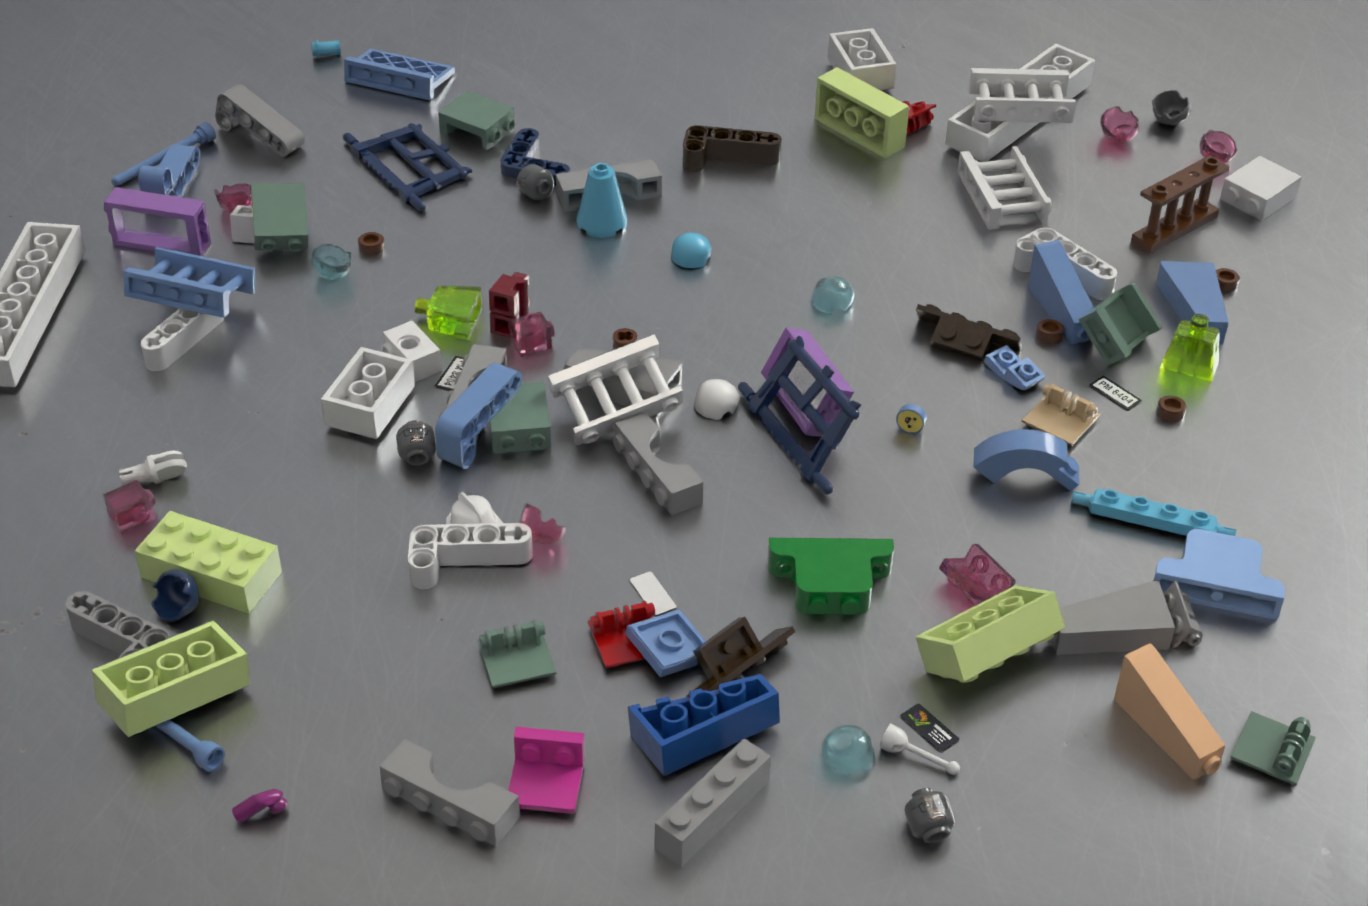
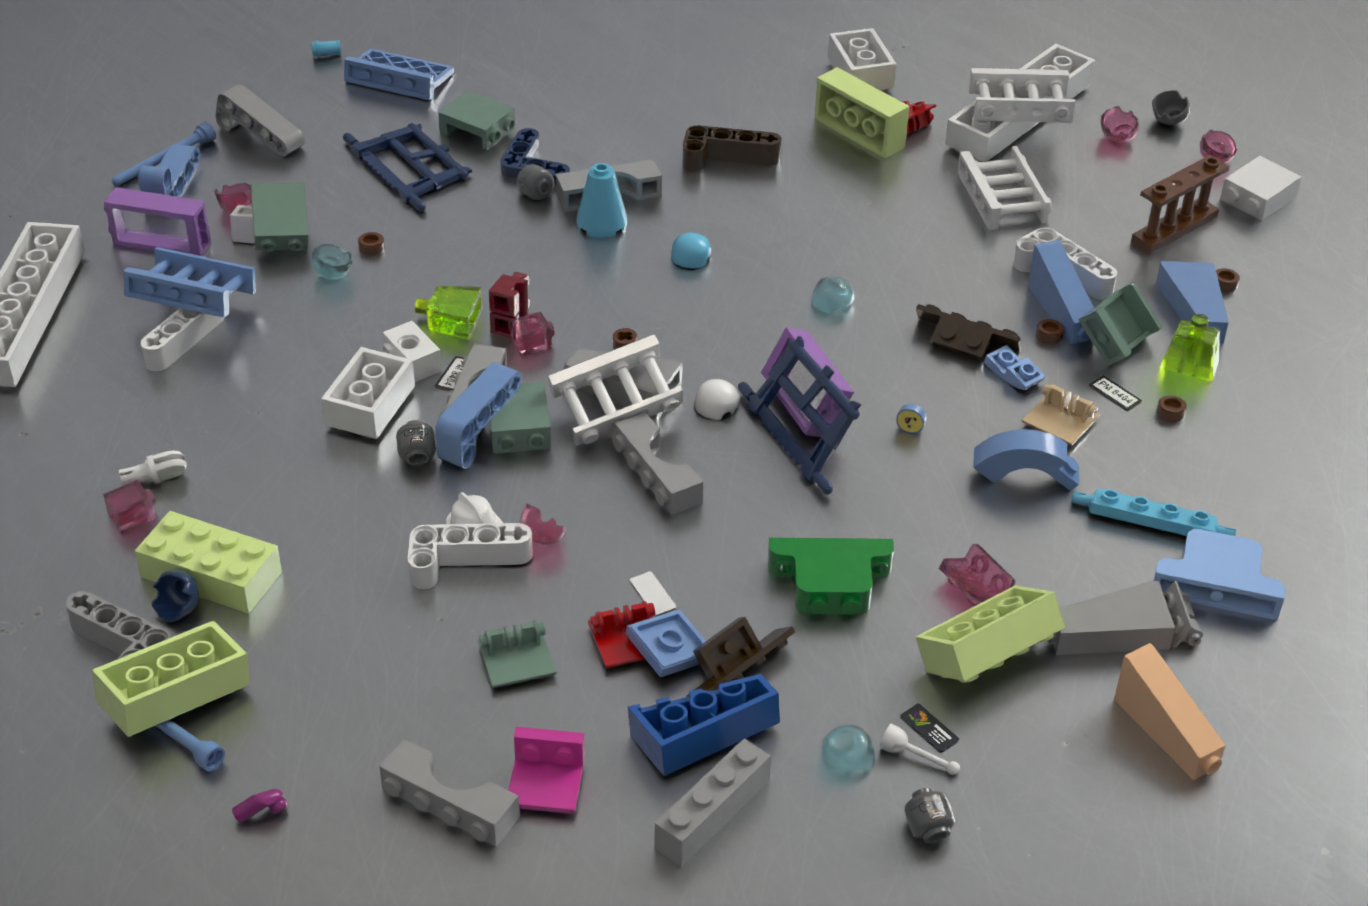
sand green hinge [1230,711,1316,785] -> none

